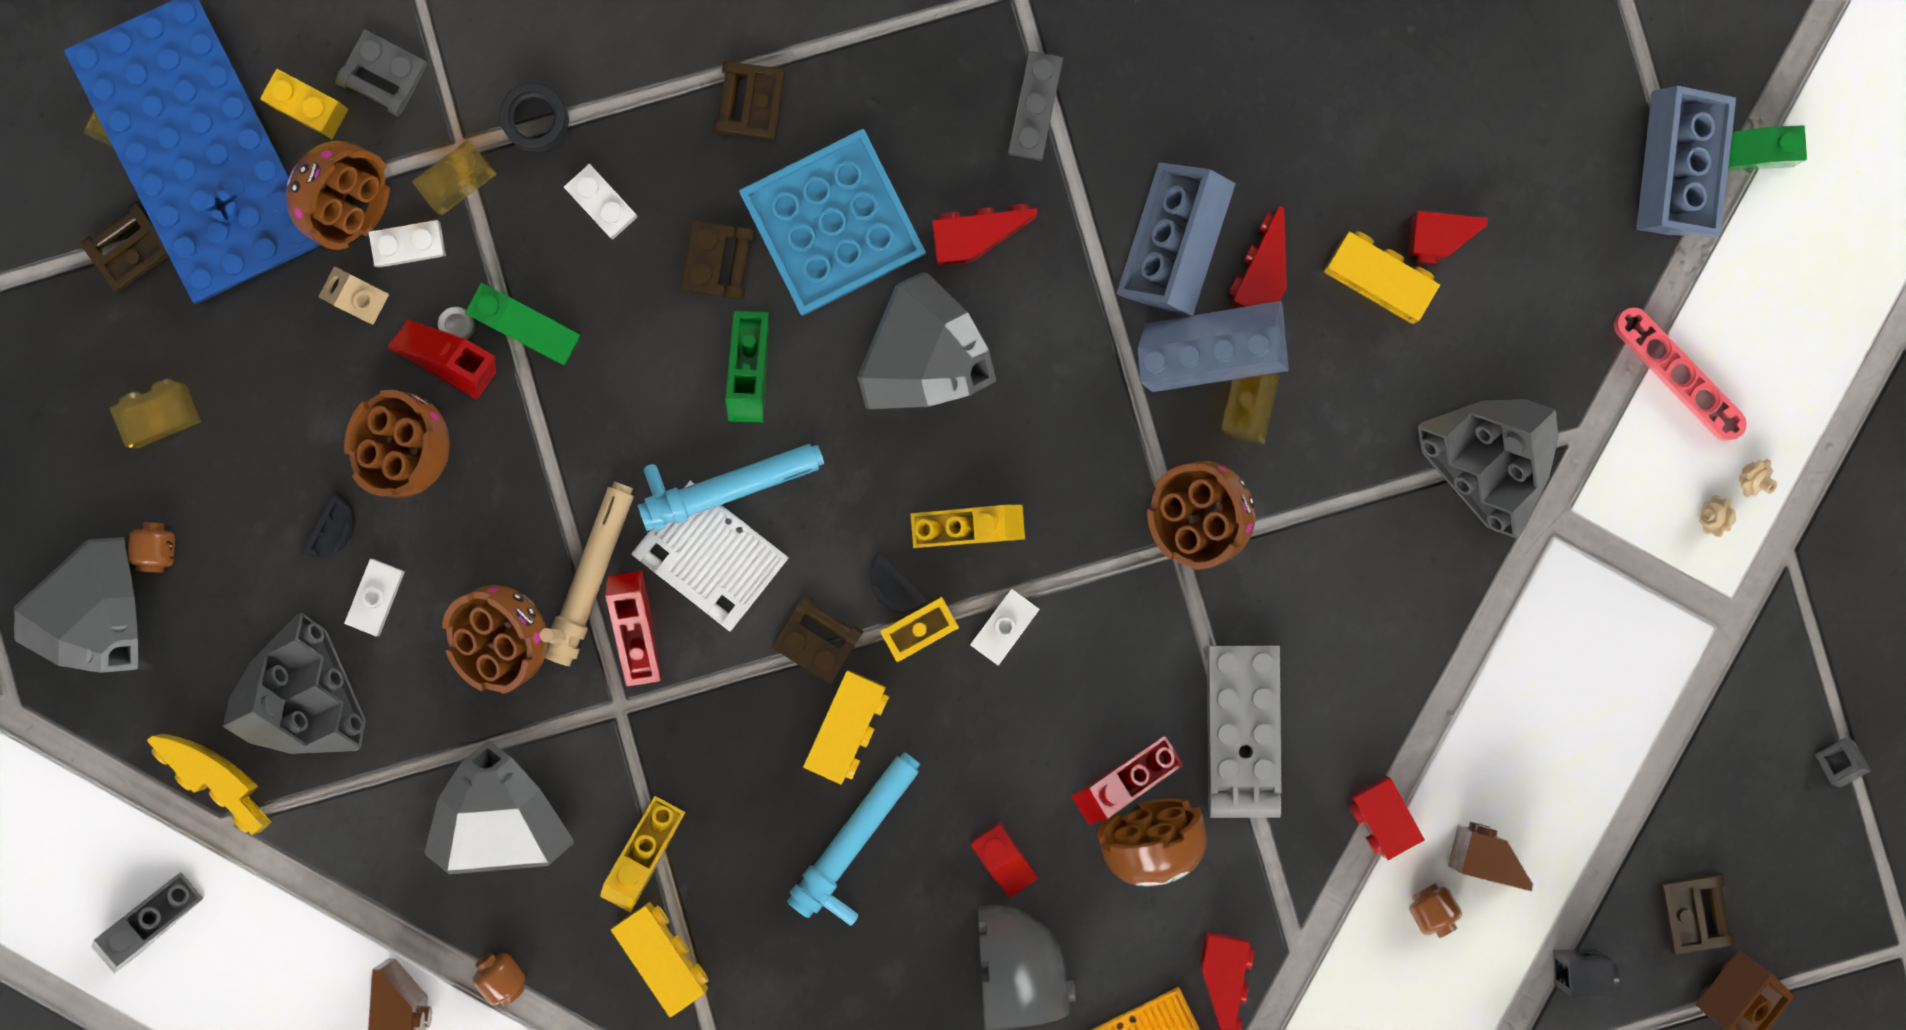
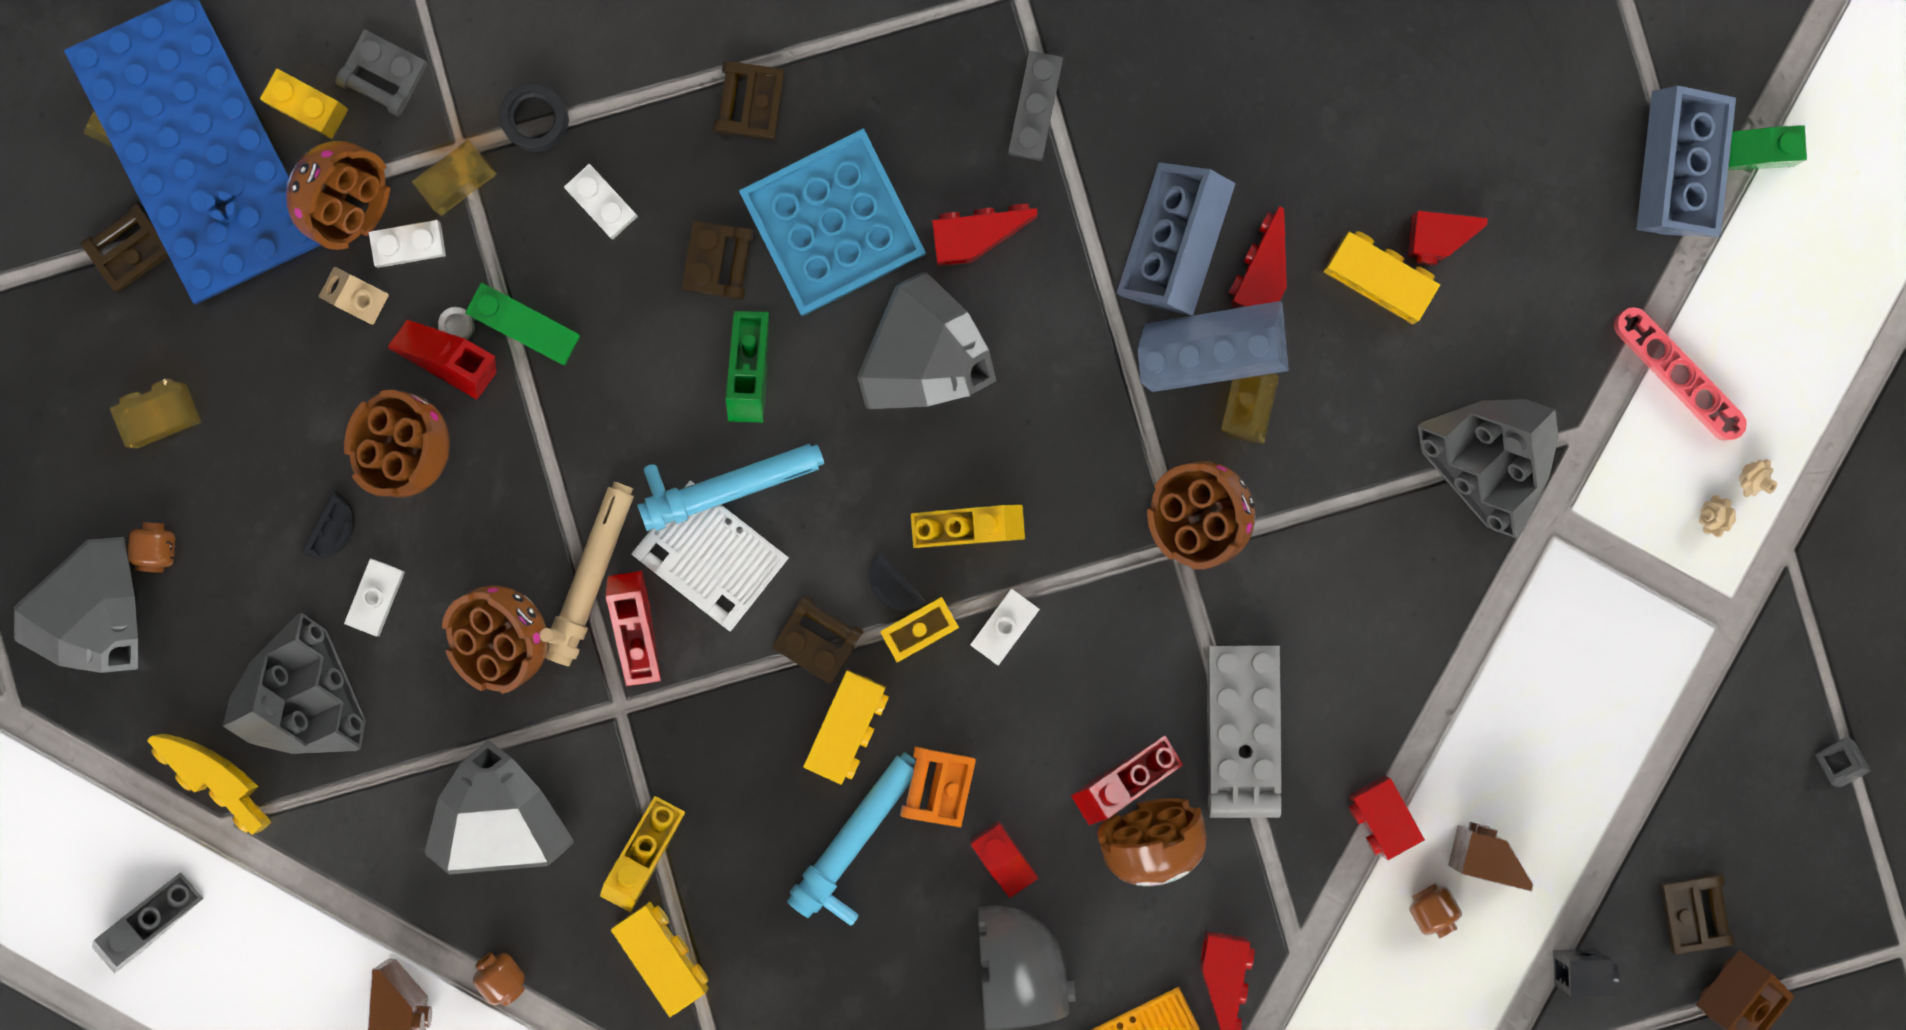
none -> orange plate [900,746,976,827]

